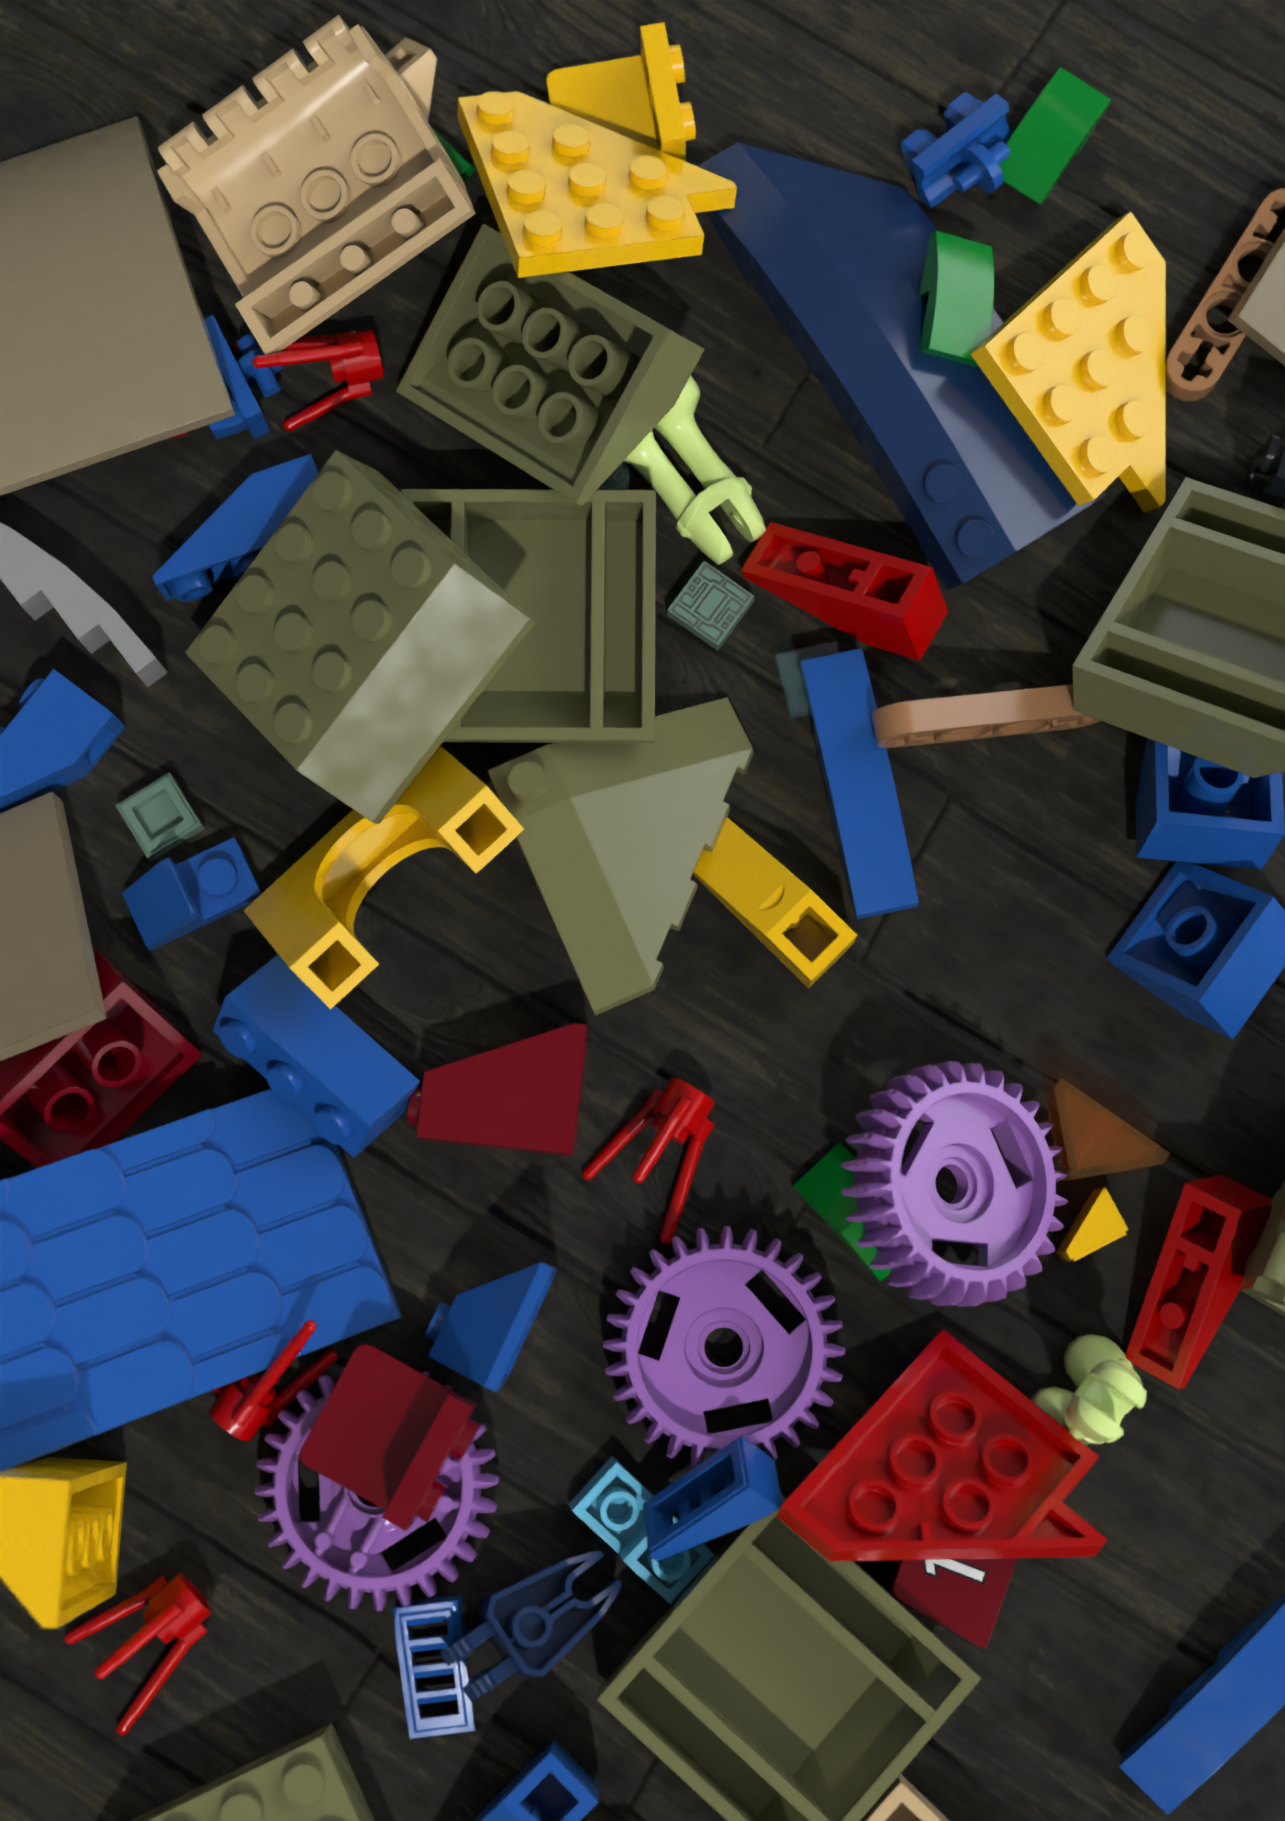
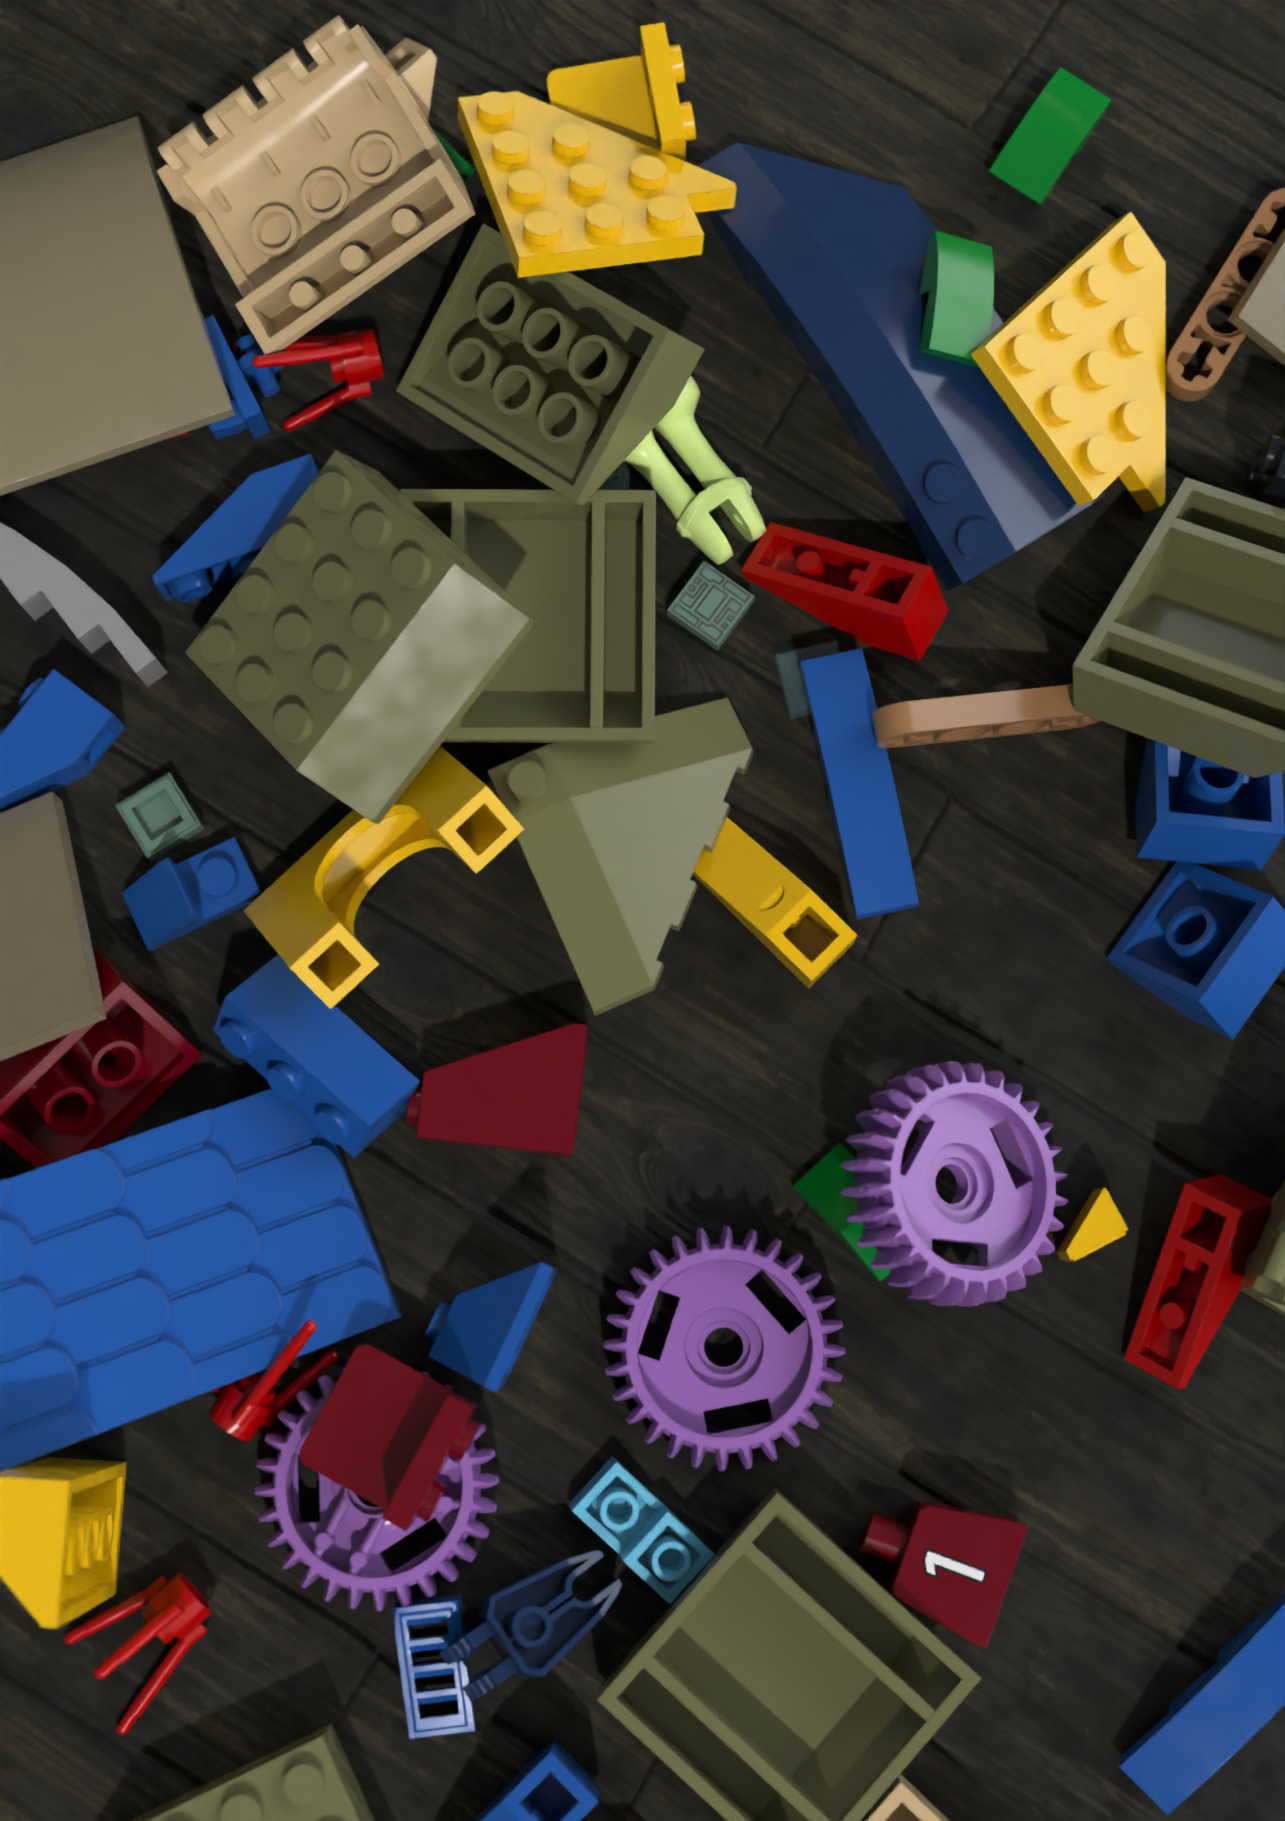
red plant [582,1077,715,1246] -> none
blue slope [643,1436,782,1561] -> none
red wing [777,1329,1108,1561] -> none
blue hips [900,92,1012,209] -> none
yellowish green piece [1030,1334,1146,1445] -> none
clear orange slope [1045,1078,1170,1182] -> none

